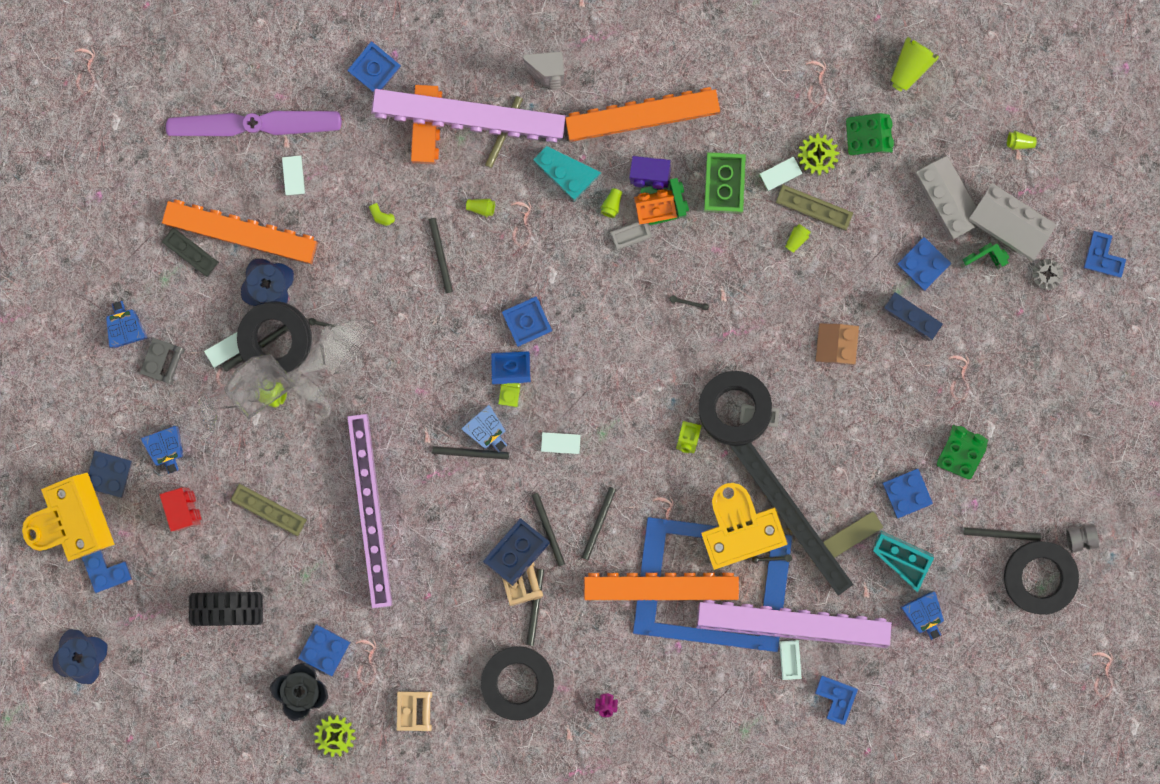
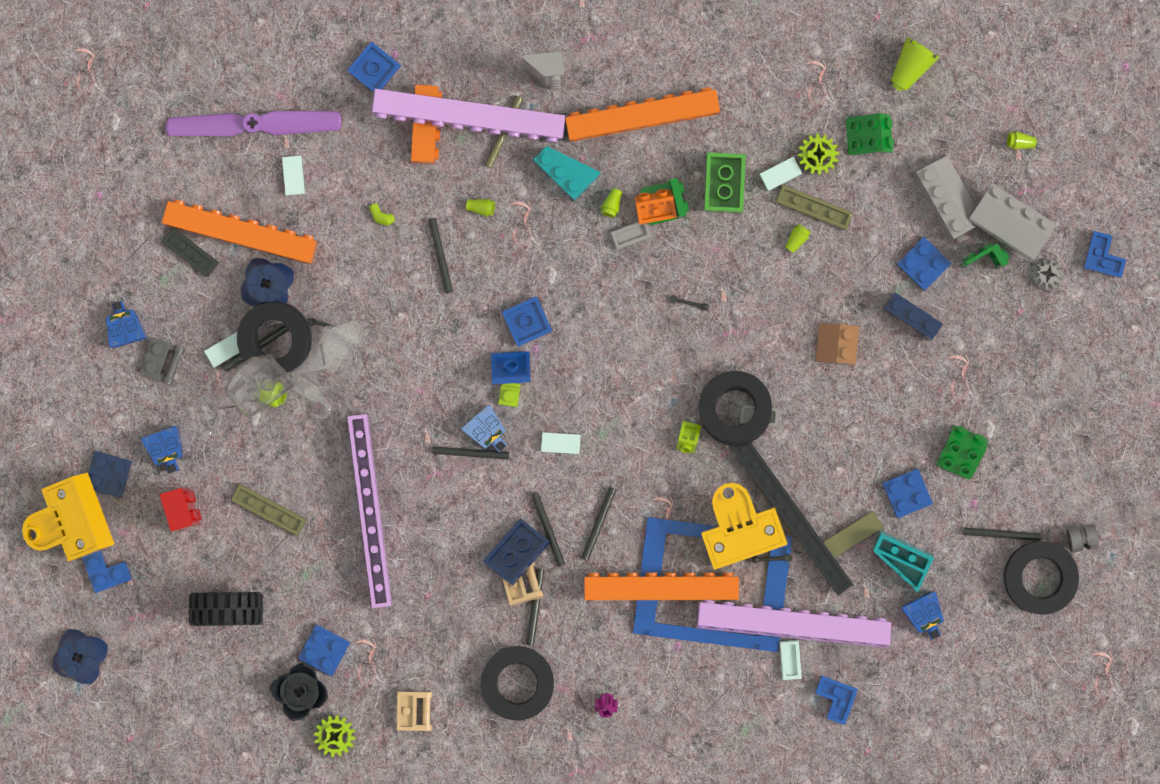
dark purple brick [629,156,671,190] -> none

